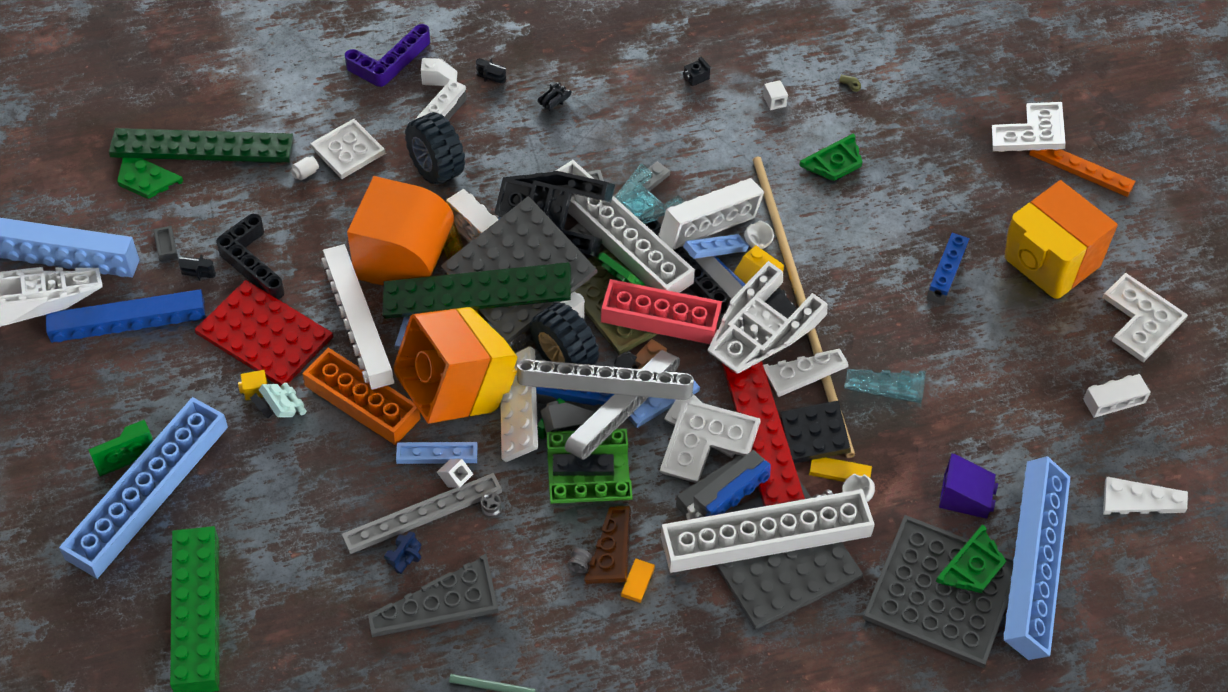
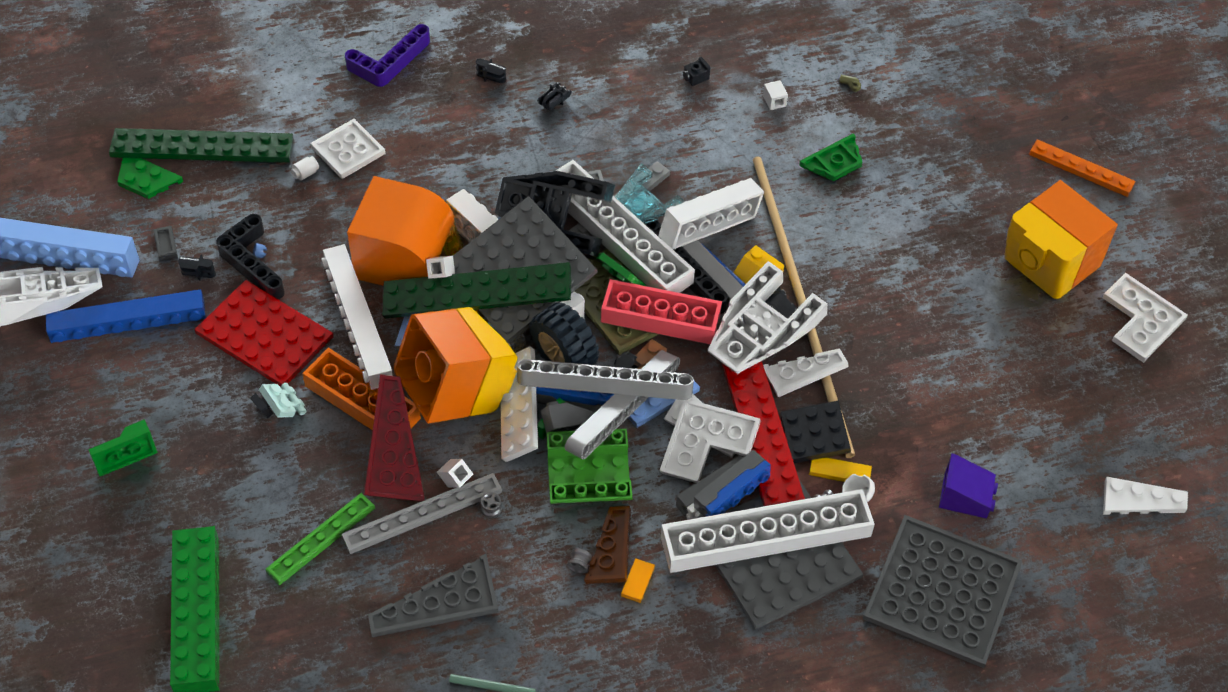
light blue brick [59,397,228,579] -> none
yellow brick [238,370,267,401] -> none
dark blue hips [384,531,421,574] -> none
light blue plate [396,442,478,464] -> none
black wheel [405,112,465,185] -> none
white piece [416,79,466,120] -> none
white slope [421,58,458,86] -> none
black plate [553,454,614,476] -> none
light blue plate [683,234,749,259] -> none
white hair [744,221,774,249] -> none
clear light blue wing [844,369,926,403] -> none
blue piece [926,233,970,305] -> none
green wing [936,524,1006,593] -> none
white plate [992,102,1065,152] -> none
light blue brick [1004,456,1070,660] -> none
white brick [1083,374,1151,418] -> none
none -> medium blue hinge [253,243,267,258]
none -> bright green tile [265,493,375,586]
none -> dark red wing [364,375,425,502]
none -> white brick [426,256,455,279]

